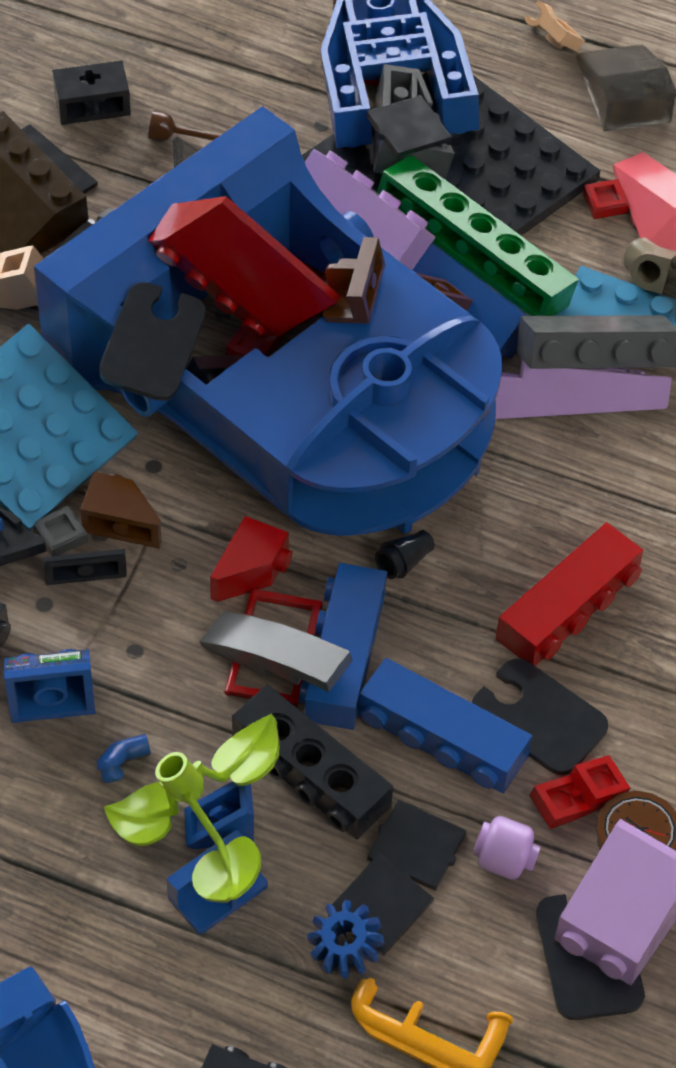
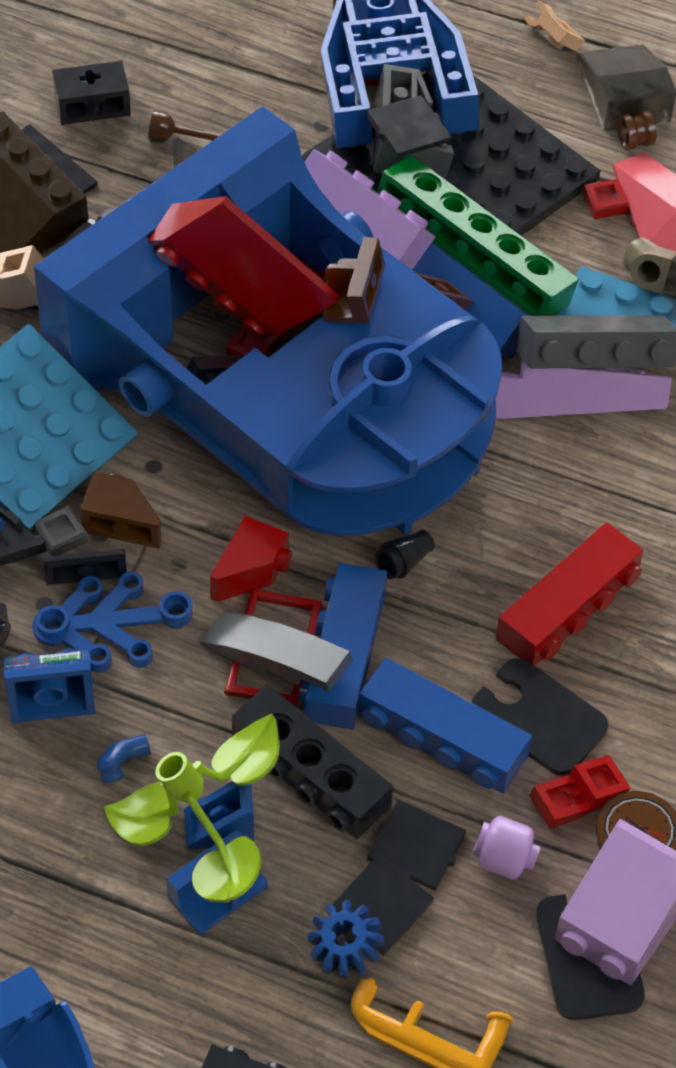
black piece [99,282,206,401] -> none
none -> blue plant [32,572,193,673]
none -> reddish brown wheel [617,110,657,150]

